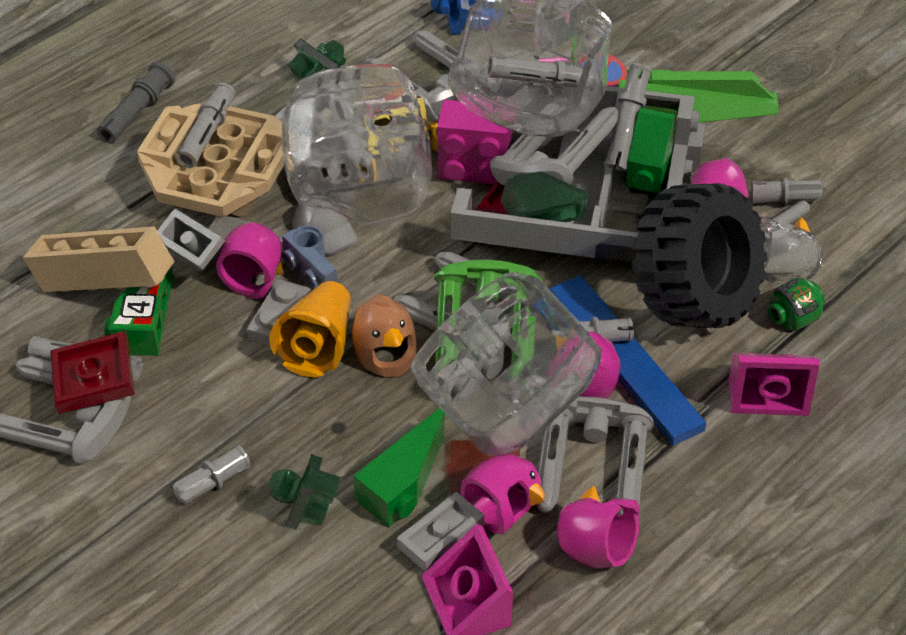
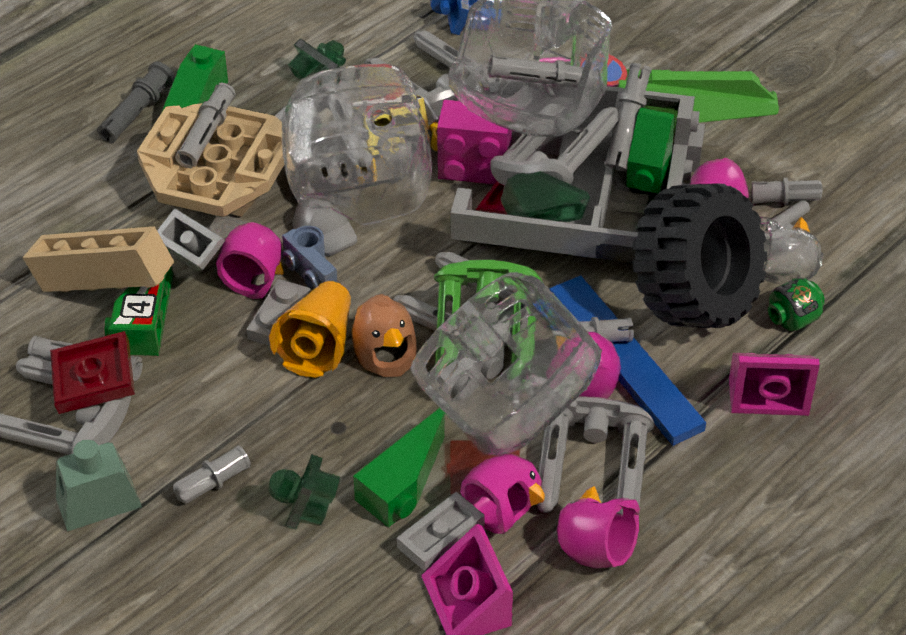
none -> sand green torso [56,440,142,532]
none -> green slope [161,44,228,113]

